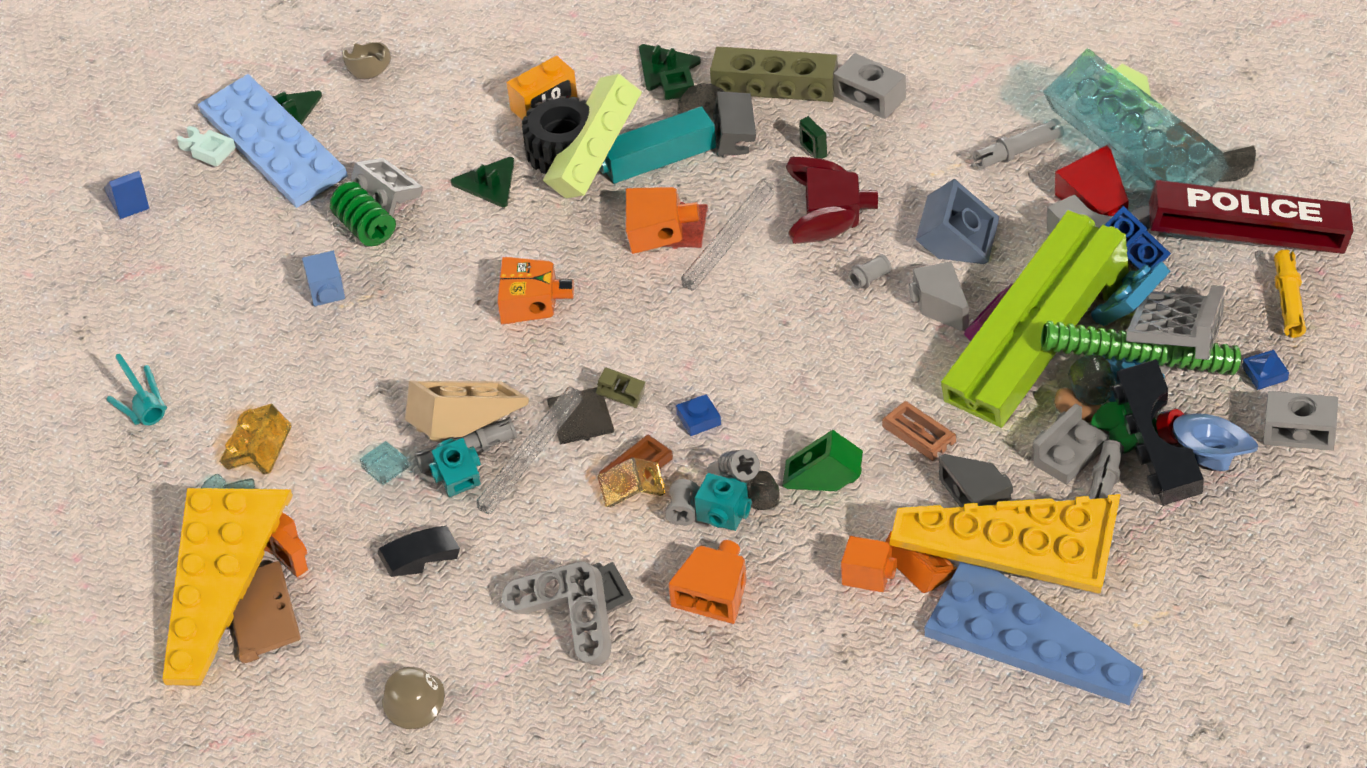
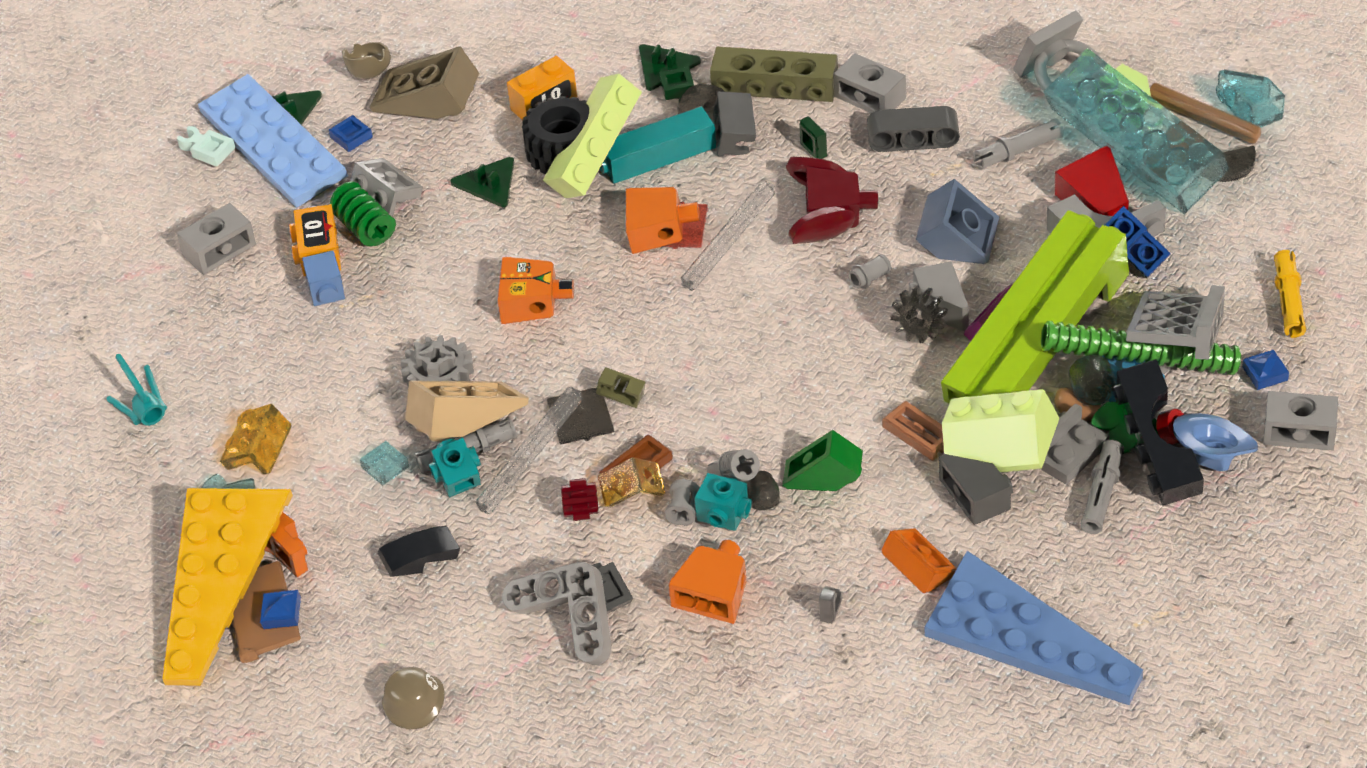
blue slope [104,171,150,219] -> none
blue plate [676,394,721,437] -> none
orange brick [841,536,897,592] -> none
yellow wing [889,494,1121,594] -> none
dark azure plate [1091,262,1170,326] -> none
dark red brick [1149,180,1354,254] -> none
none -> light grey brick [177,203,256,275]
none -> blue tile [260,590,301,629]
none -> light orange brick [289,204,342,276]
none -> blue tile [329,115,373,152]
none -> dark tan slope [369,46,480,119]
none -> light grey gear [401,335,474,387]
none -> dark red gear [561,478,599,521]
none -> flat silver tile [819,586,843,624]
none -> dark grey beam [867,106,960,152]
none -> clear smoke gear [890,285,948,343]
none -> yellowish green slope [942,389,1060,472]
none -> light grey tile [1013,10,1107,105]
none -> medium nougat axle [1150,83,1261,144]
none -> clear light blue slope [1216,69,1285,128]

